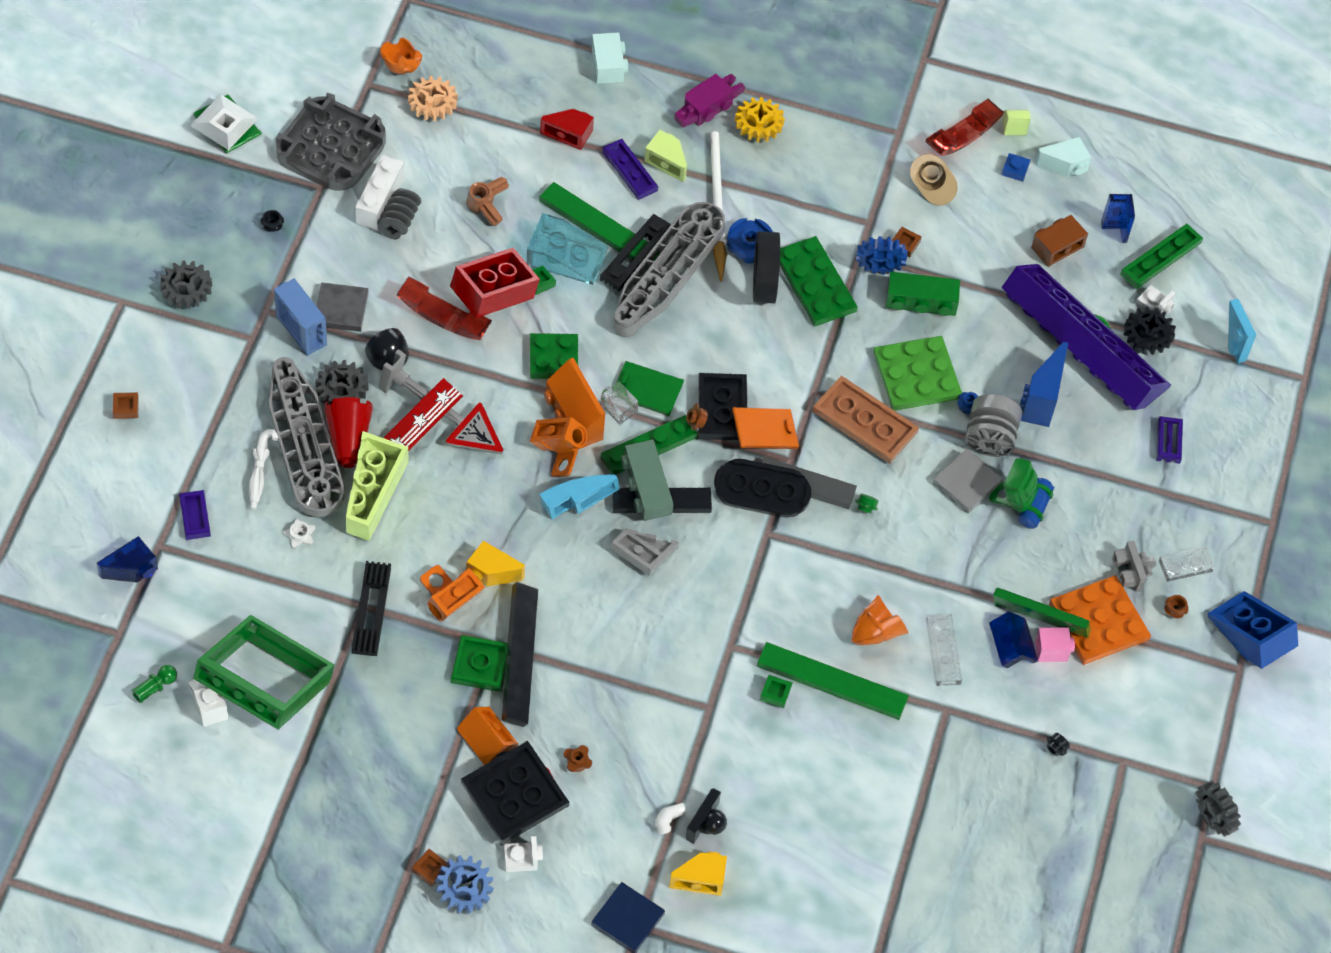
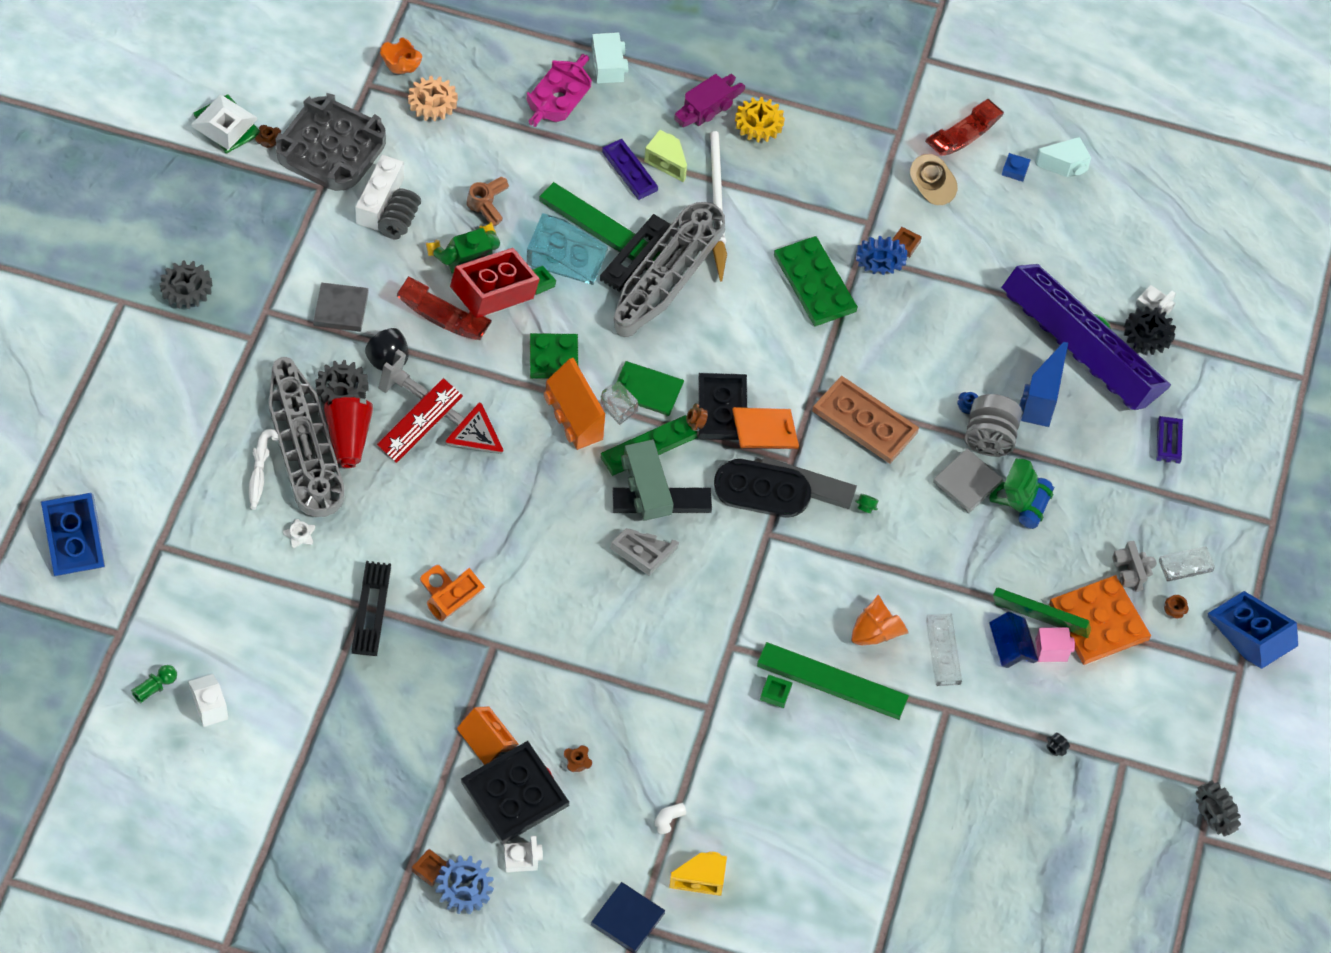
clear blue slope [97,536,158,583] -> none
dark orange plate [113,392,139,419] -> none
dark purple tile [179,490,211,540] -> none
green window [193,615,335,730] -> none
black plate [261,210,284,232] -> none
medium blue window [274,278,327,356] -> none
yellowish green wedge [346,431,409,541] -> none
green tile [451,635,508,692] -> none
yellow slope [466,540,525,587] -> none
black tile [501,582,538,727] -> none
orange piece [530,417,588,478] -> none
medium azure slope [539,475,620,519] -> none
red slope [540,108,594,150] -> none
black tile [685,788,727,844] -> none
blue plate [727,218,773,264] -> none
black tyre [753,231,780,304] -> none
bright green plate [873,336,962,411] -> none
green brick [886,271,960,316] -> none
yellowish green brick [1002,110,1031,135] -> none
dark orange brick [1031,215,1088,267] -> none
clear blue panel [1101,194,1135,243] -> none
green plate [1120,223,1203,290] -> none
medium azure wing [1228,299,1256,363] -> none
none -> blue slope [41,493,105,576]
none -> reddish brown plate [255,125,281,148]
none -> green torso [426,222,500,274]
none -> dark pink plate [526,54,592,127]

